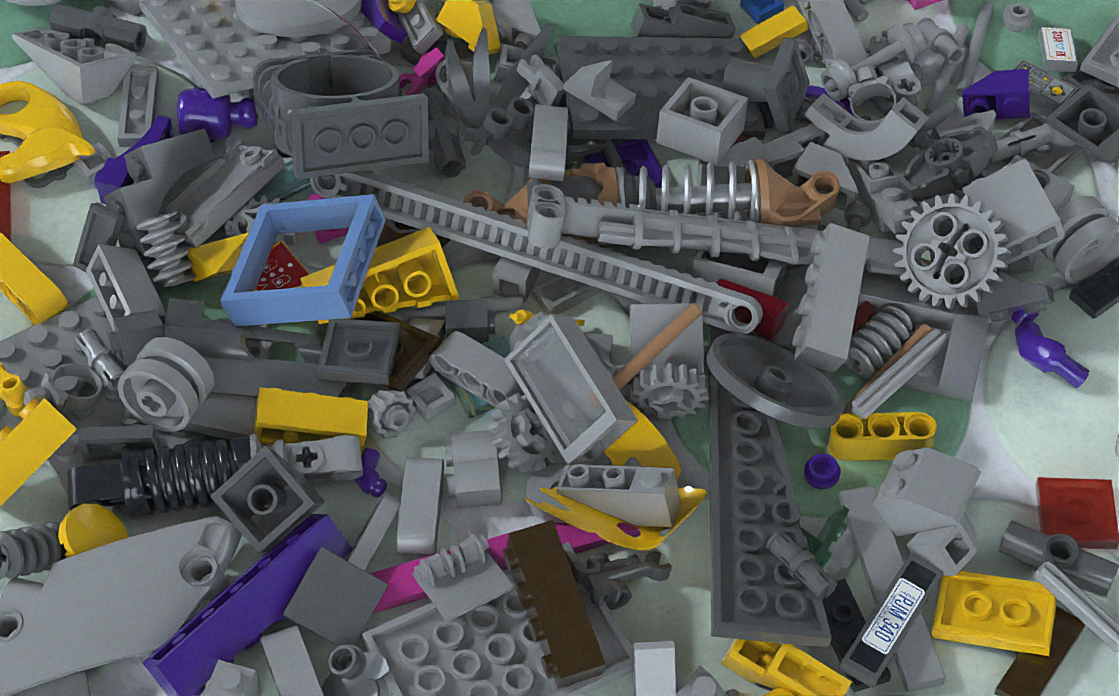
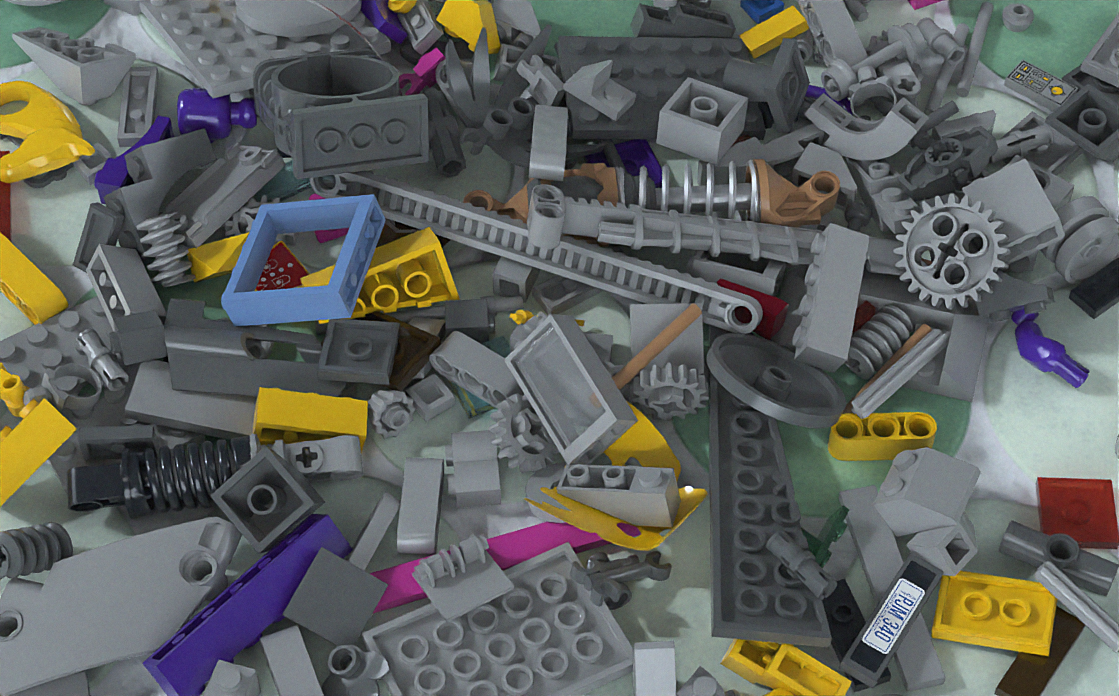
dark grey piece [49,4,147,51] -> none
yellow tile [58,504,129,558] -> none
light grey wheel [117,337,215,432] -> none
dark purple arm [354,448,387,498] -> none
dark brown wedge [503,520,606,689] -> none
dark purple plate [804,454,841,489] -> none
dark purple slope [962,69,1030,120] -> none
tile [1038,27,1078,72] -> none

